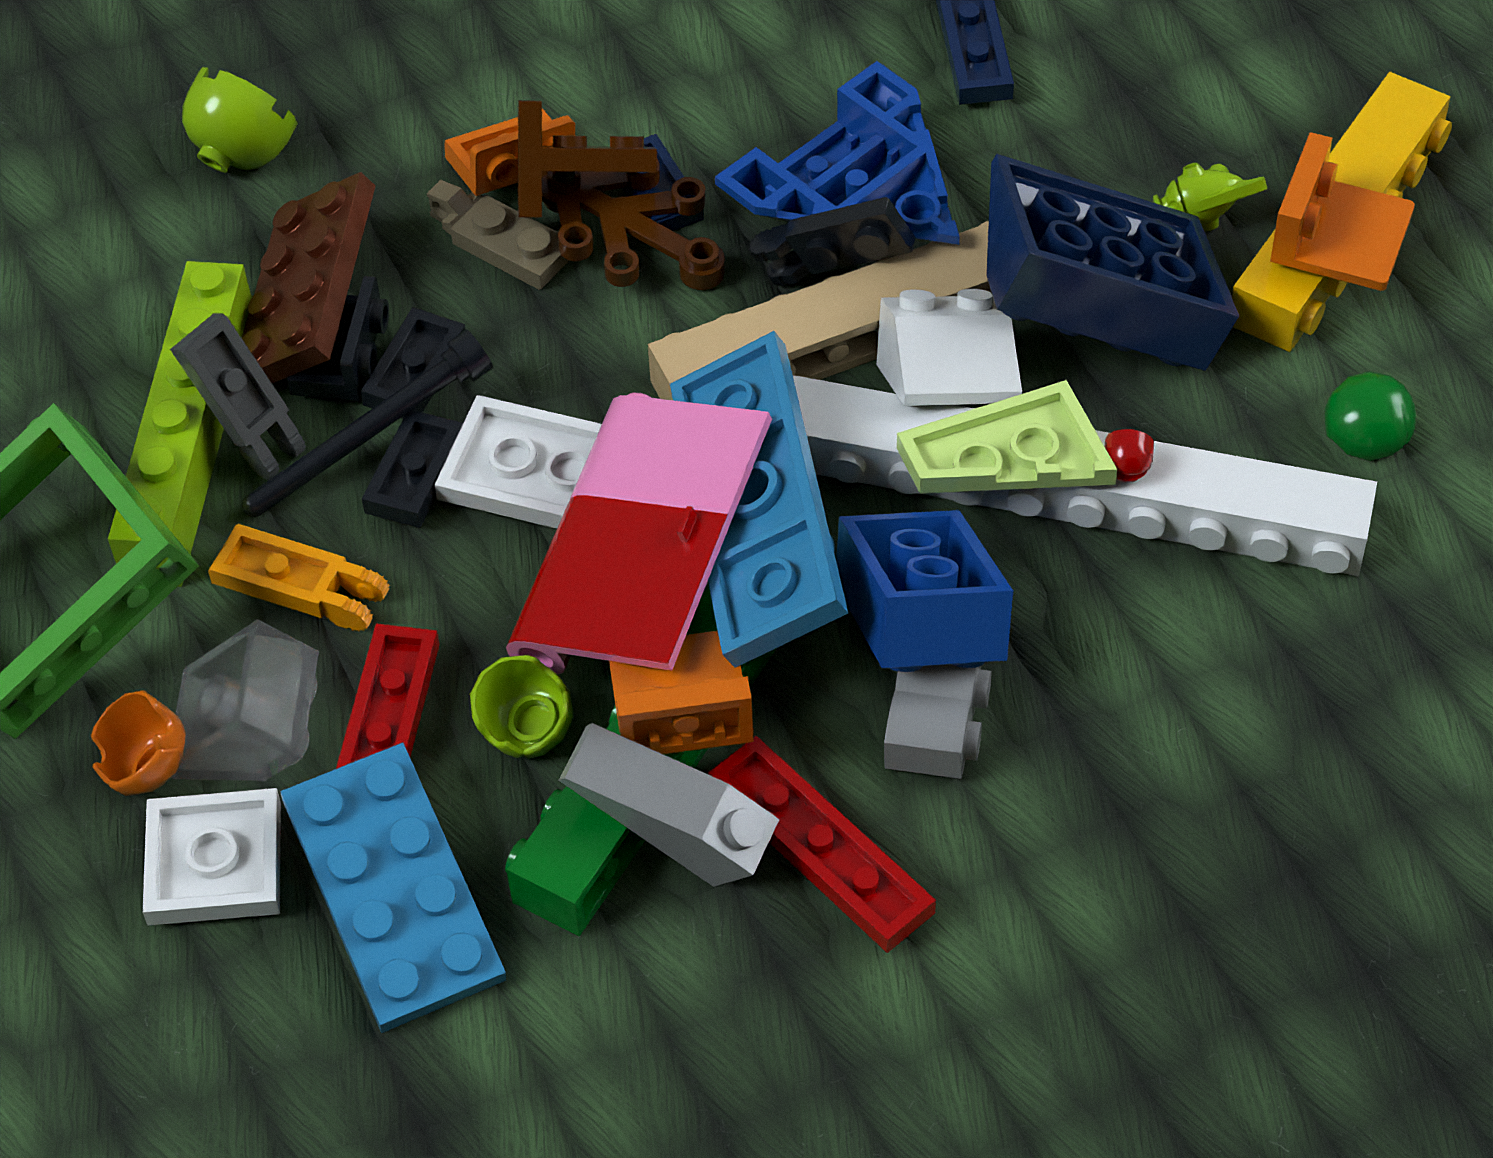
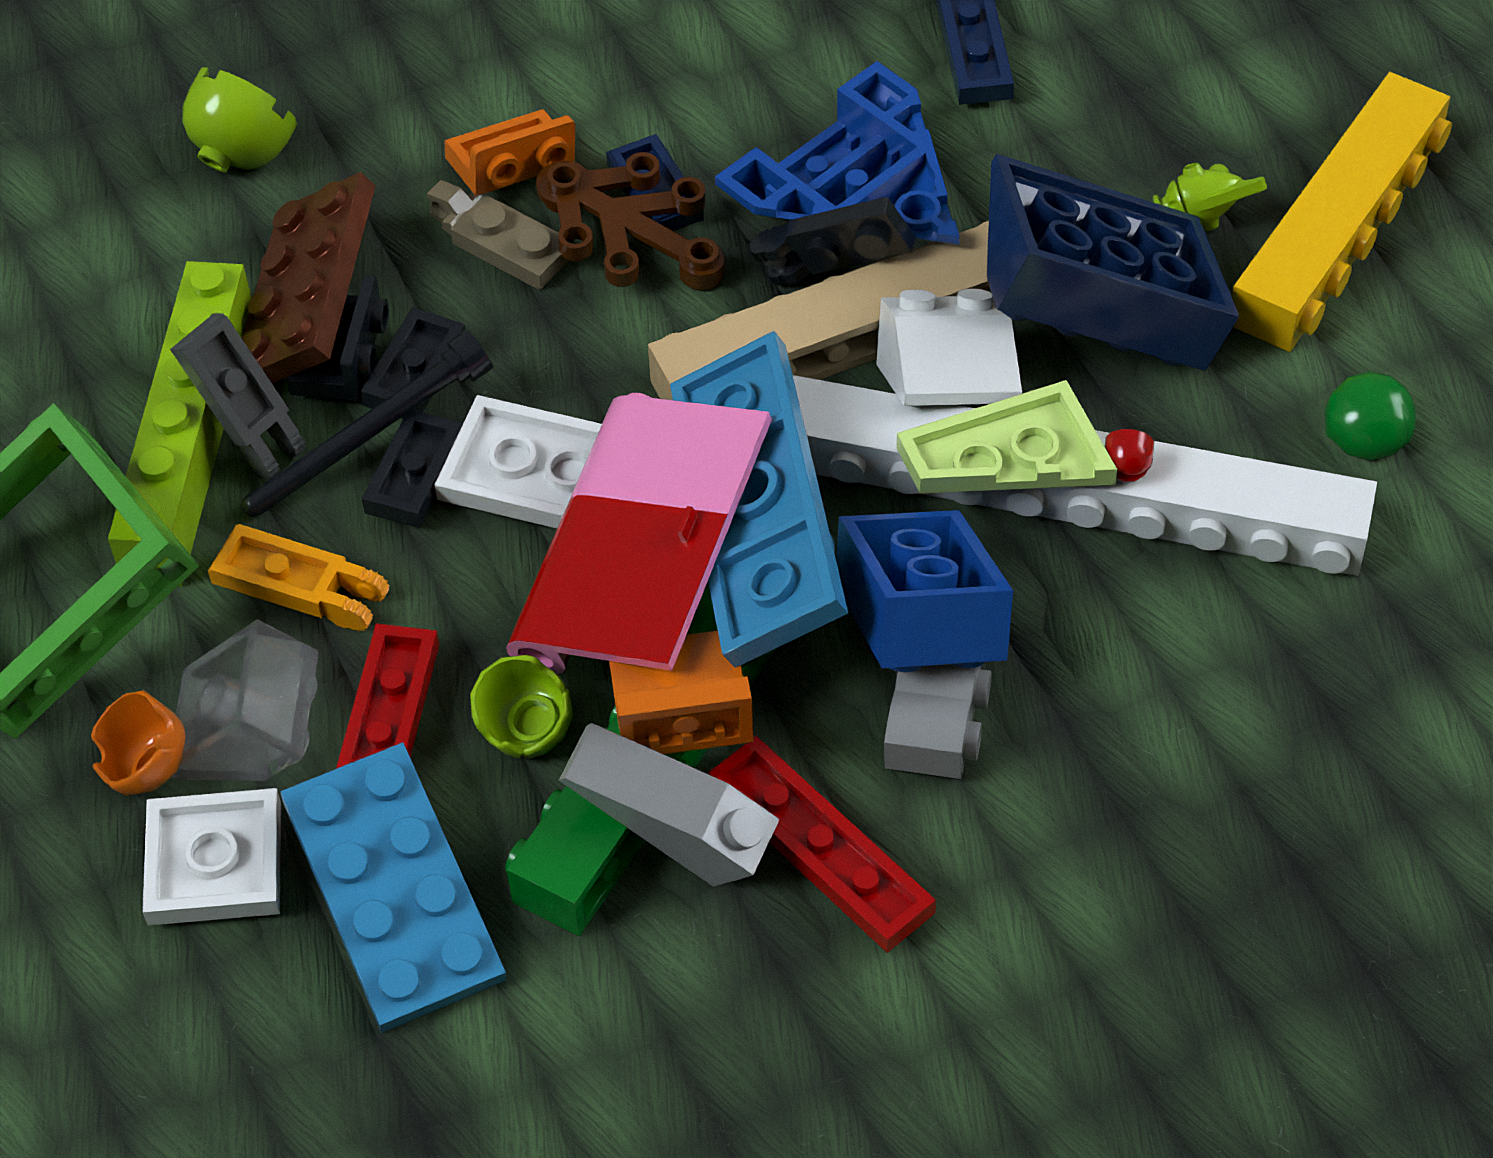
reddish brown bracket [518,100,657,217] -> none
orange bracket [1270,132,1415,291] -> none

